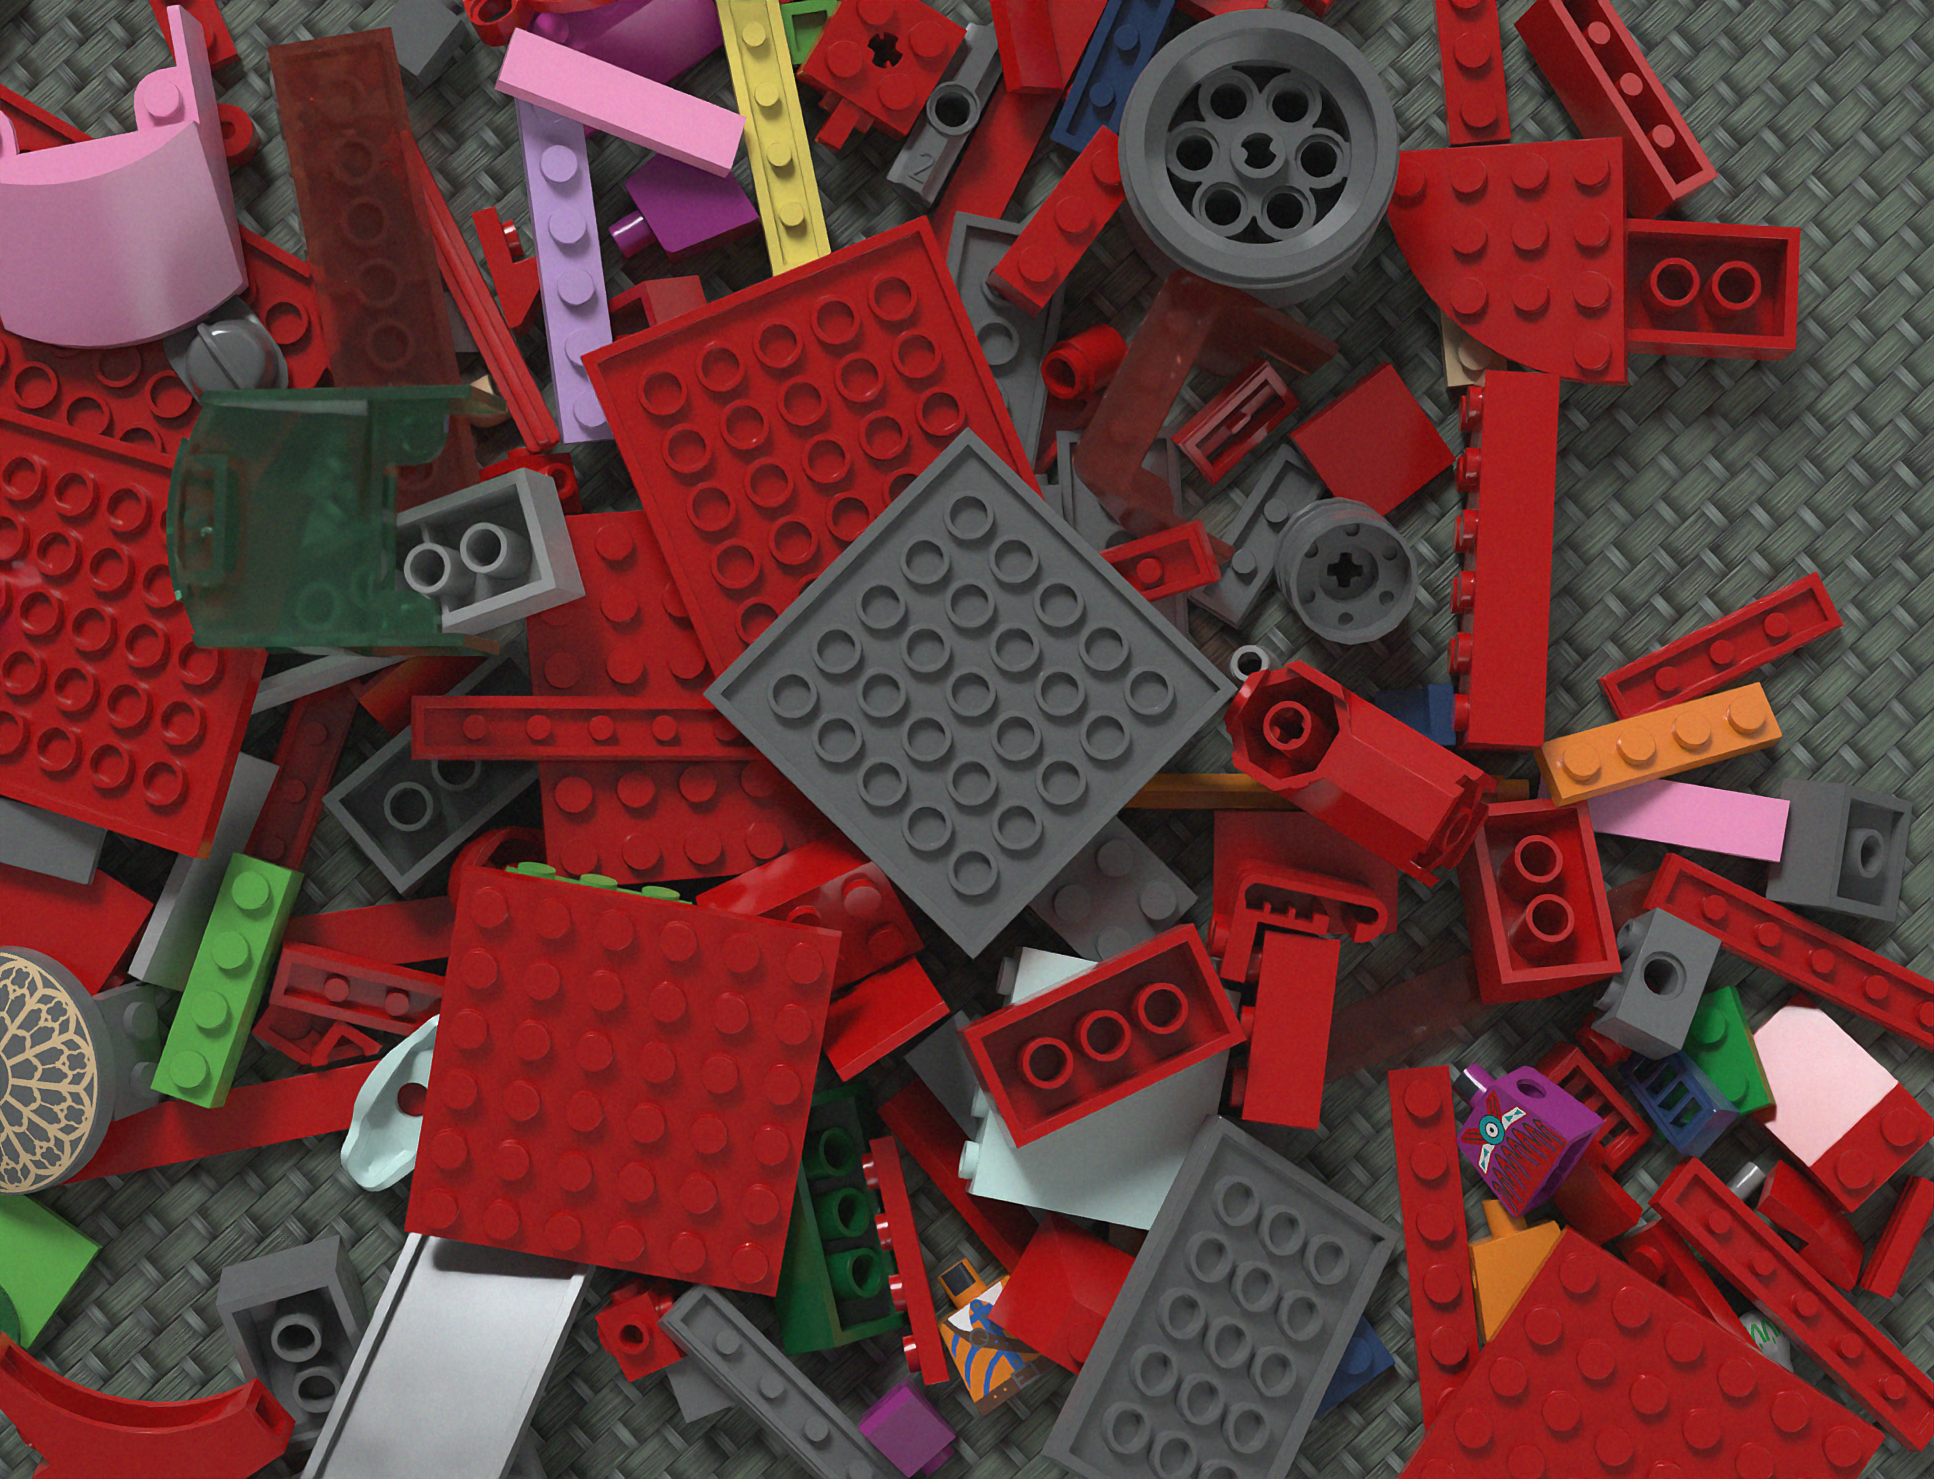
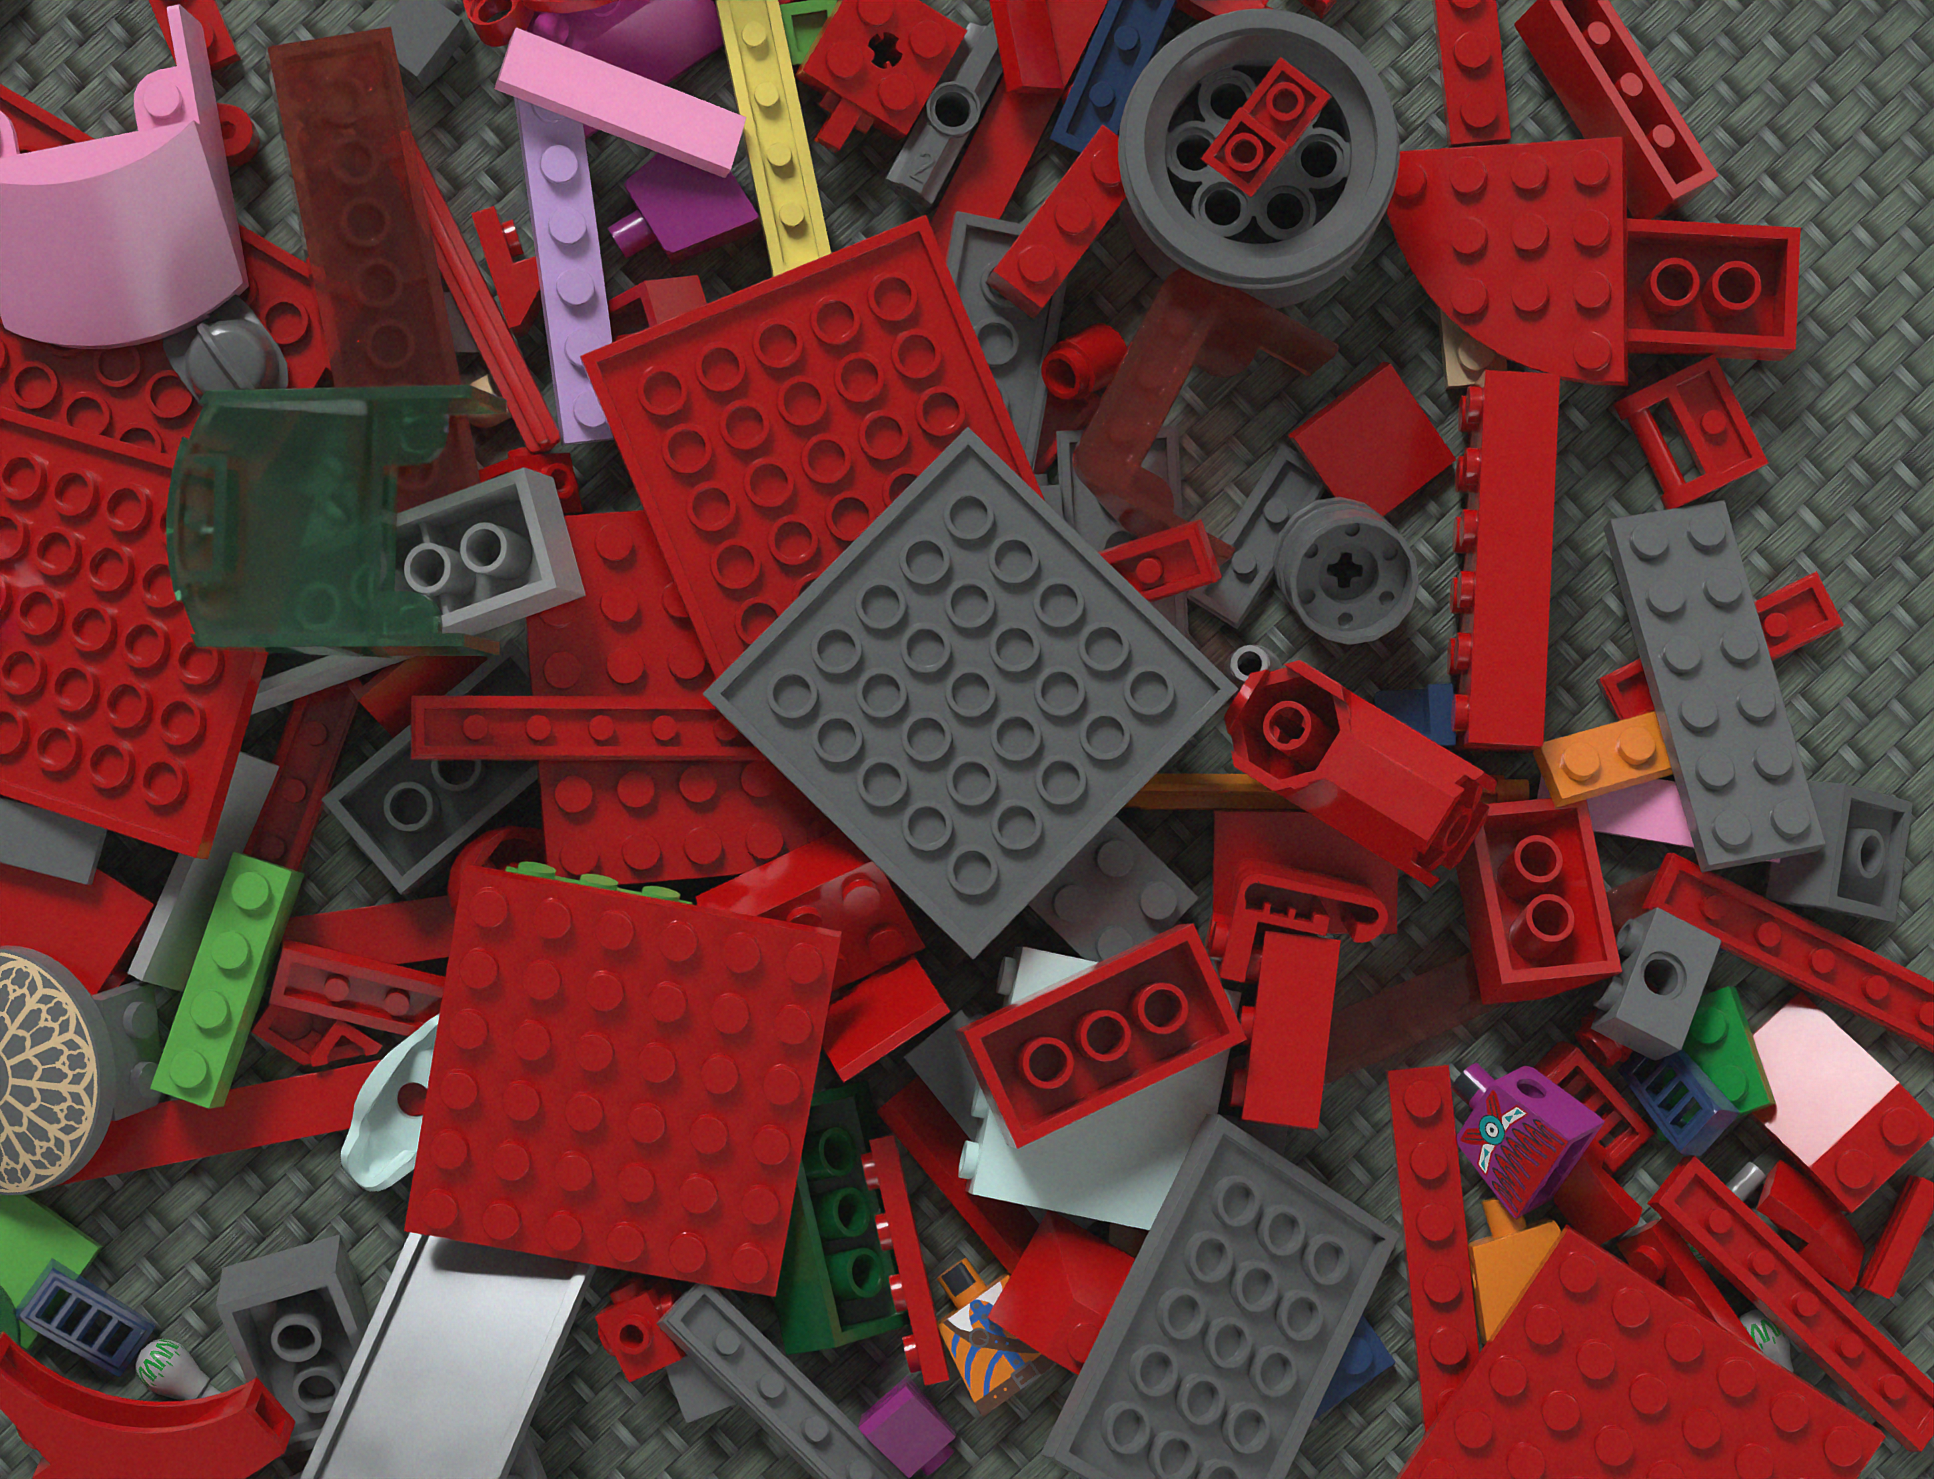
red tile [1170,356,1301,486] -> none
none -> dark blue slope [16,1258,156,1377]
none -> light grey piece [136,1339,221,1401]
none -> red slope [1201,57,1332,197]
none -> dark grey plate [1603,500,1825,872]
none -> red plate [1613,355,1769,510]

